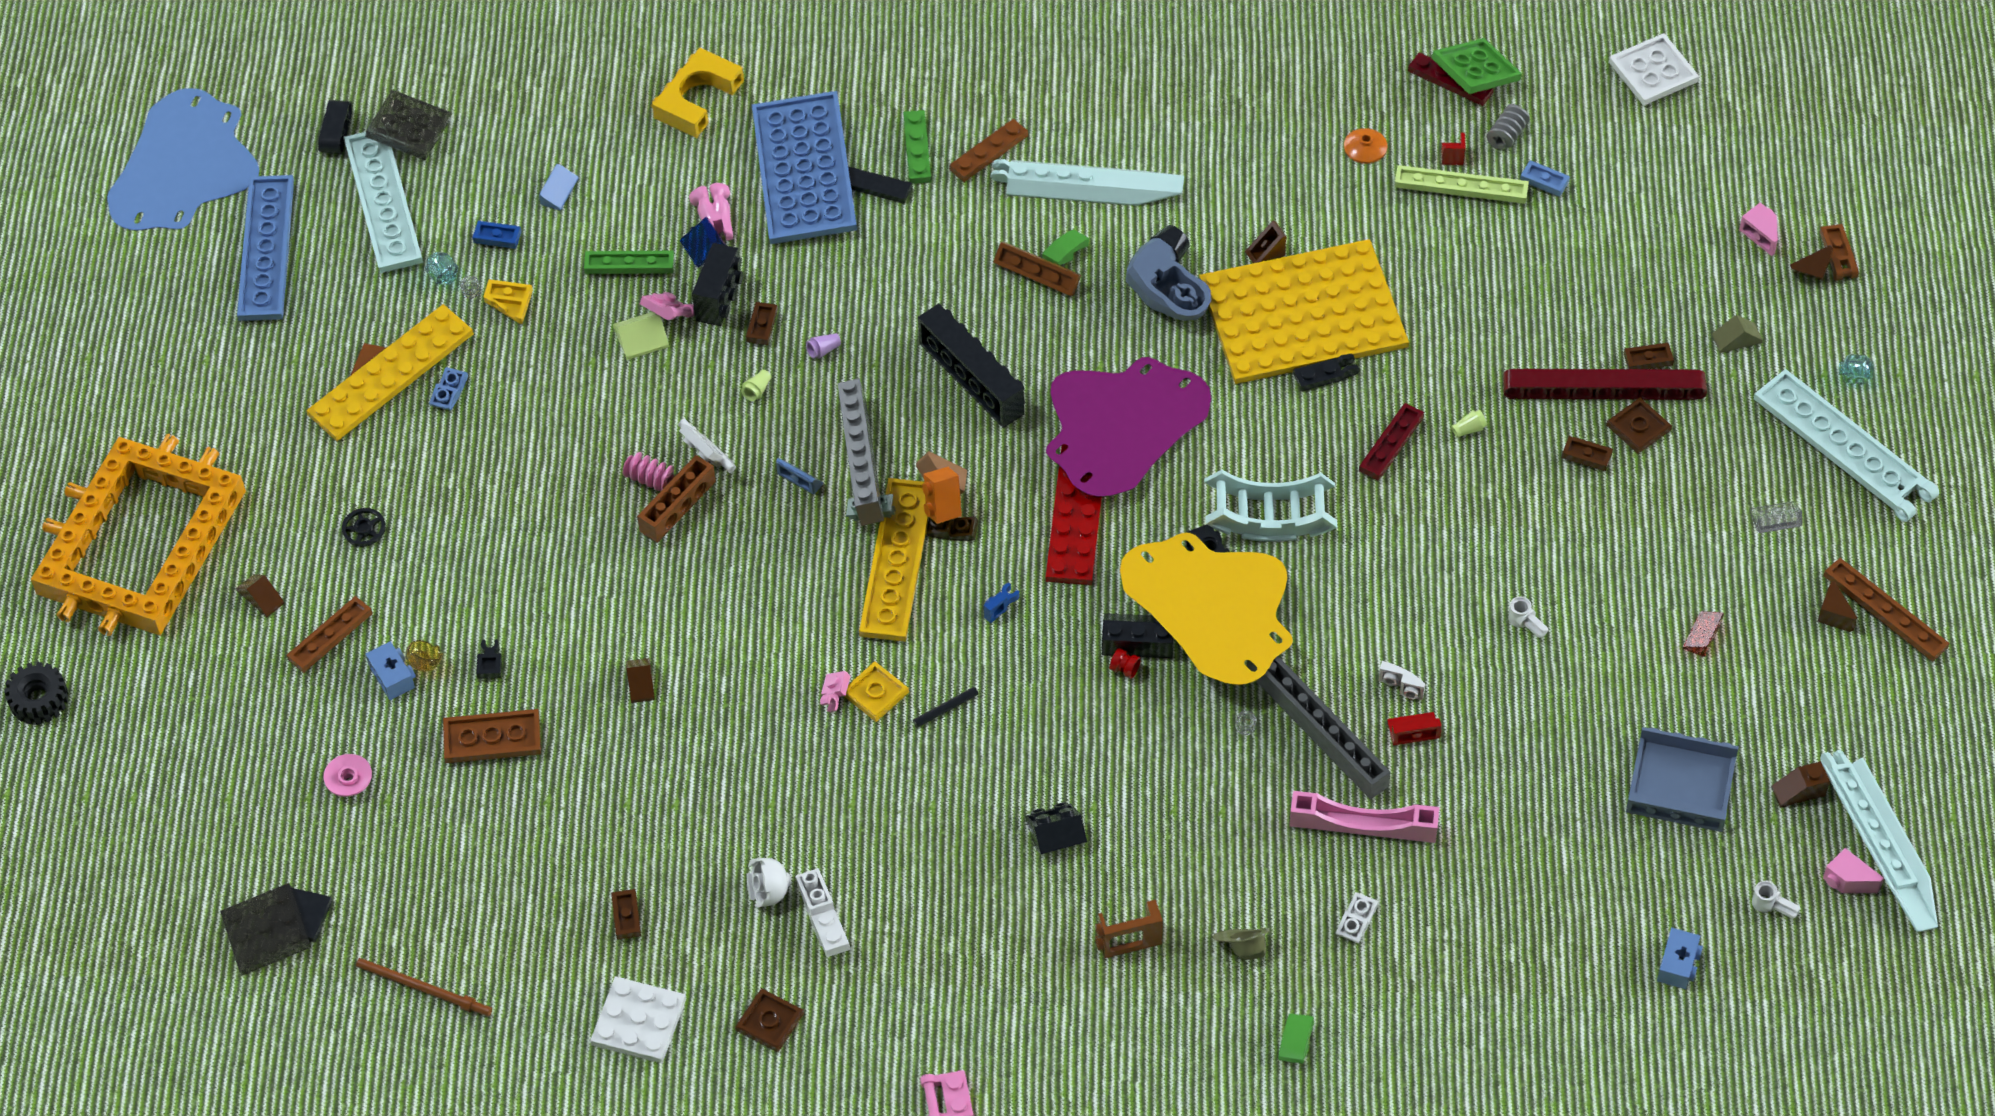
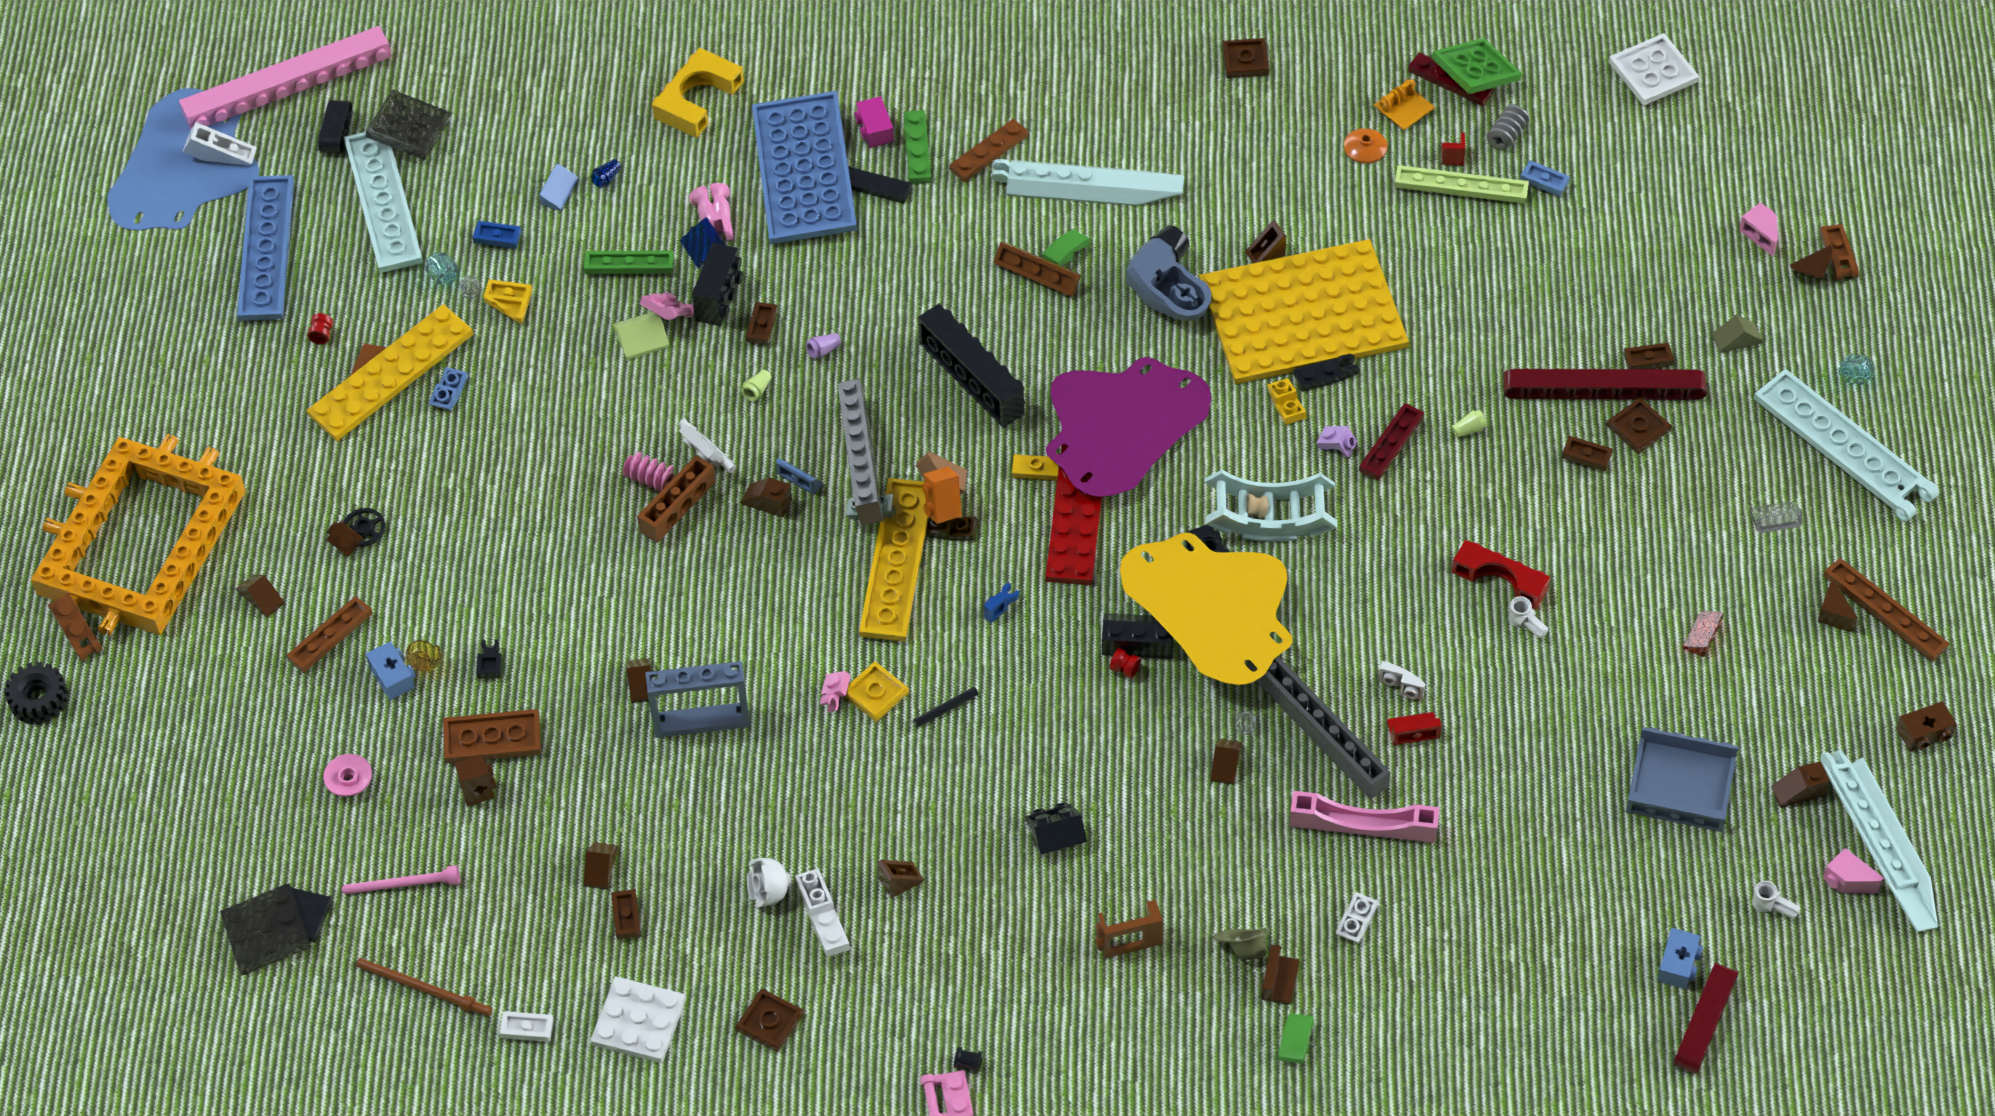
none -> dark orange plate [47,593,103,661]
none -> bright pink brick [179,26,392,130]
none -> white slope [183,122,257,166]
none -> red wheel [307,313,334,344]
none -> reddish brown bracket [326,520,363,556]
none -> bright pink piece [342,865,460,894]
none -> reddish brown brick [454,754,497,807]
none -> white plate [499,1011,554,1042]
none -> reddish brown slope [583,842,618,890]
none -> clear blue cone [591,159,622,188]
none -> sand blue window [646,661,750,738]
none -> reddish brown slope [741,478,792,518]
none -> dark pink brick [854,96,894,148]
none -> reddish brown slope [878,860,924,898]
none -> black bush [953,1046,983,1074]
none -> yellow plate [1012,454,1059,481]
none -> reddish brown slope [1210,738,1242,785]
none -> reddish brown tile [1222,38,1270,78]
none -> tan wheel [1247,494,1268,519]
none -> reddish brown panel [1261,945,1300,1005]
none -> yellow slope [1267,378,1307,425]
none -> lavender bracket [1316,426,1357,457]
none -> light orange hinge [1374,79,1435,130]
none -> red arch [1451,539,1550,610]
none -> dark red beam [1673,962,1739,1074]
none -> reddish brown brick [1896,701,1957,751]

